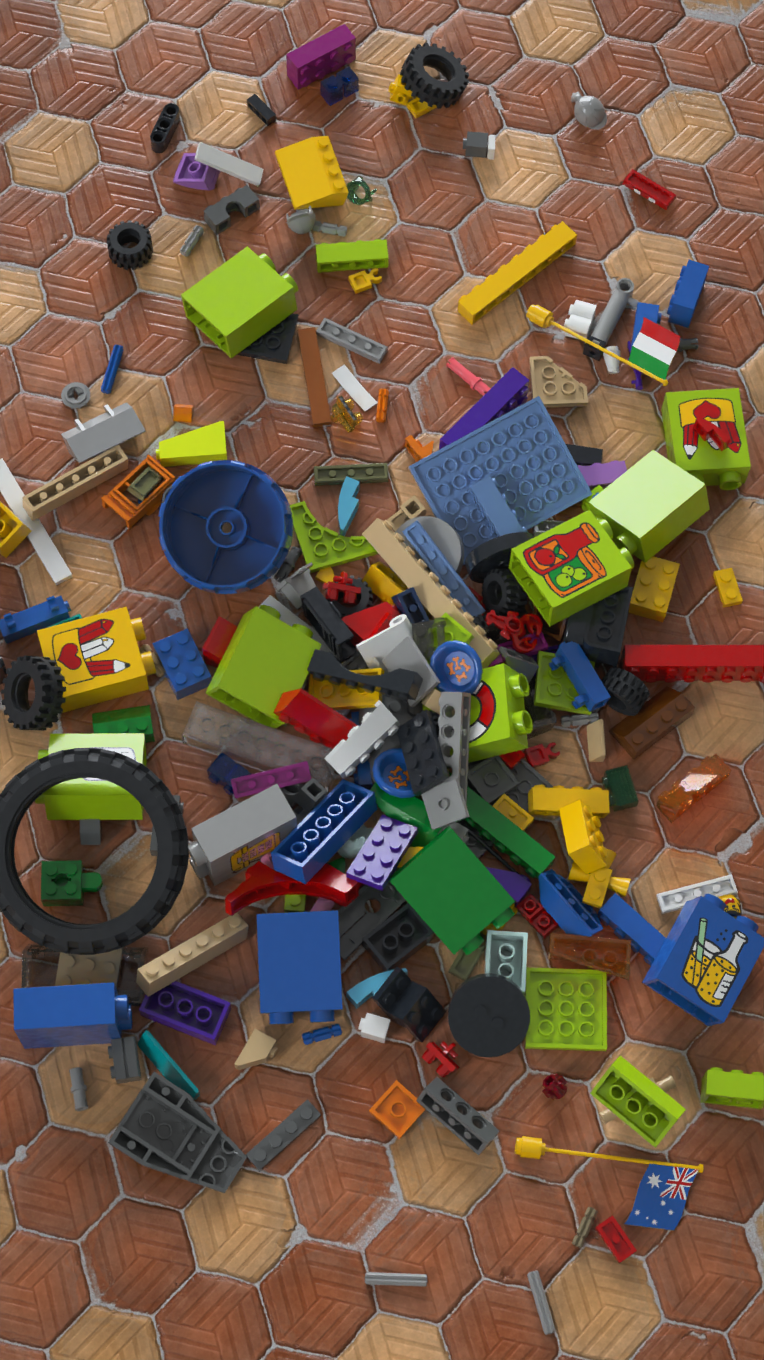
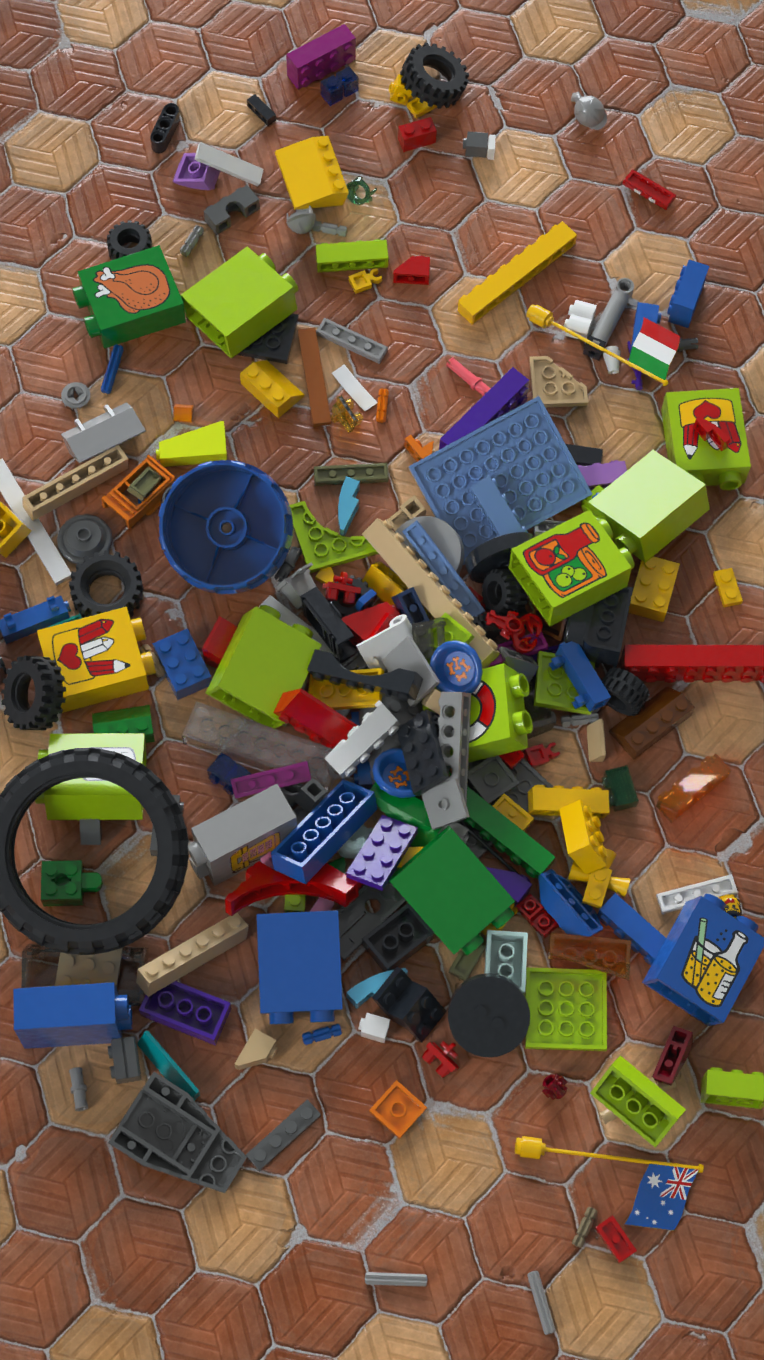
dark grey brick [416,1077,500,1155] -> none
none -> dark grey piece [57,514,113,565]
none -> black tyre [69,550,143,618]
none -> green brick [72,245,186,349]
none -> yellow slope [240,360,305,418]
none -> blue tile [355,589,377,612]
none -> red slope [393,255,430,285]
none -> red brick [398,117,437,152]
none -> dark red slope [652,1026,693,1086]

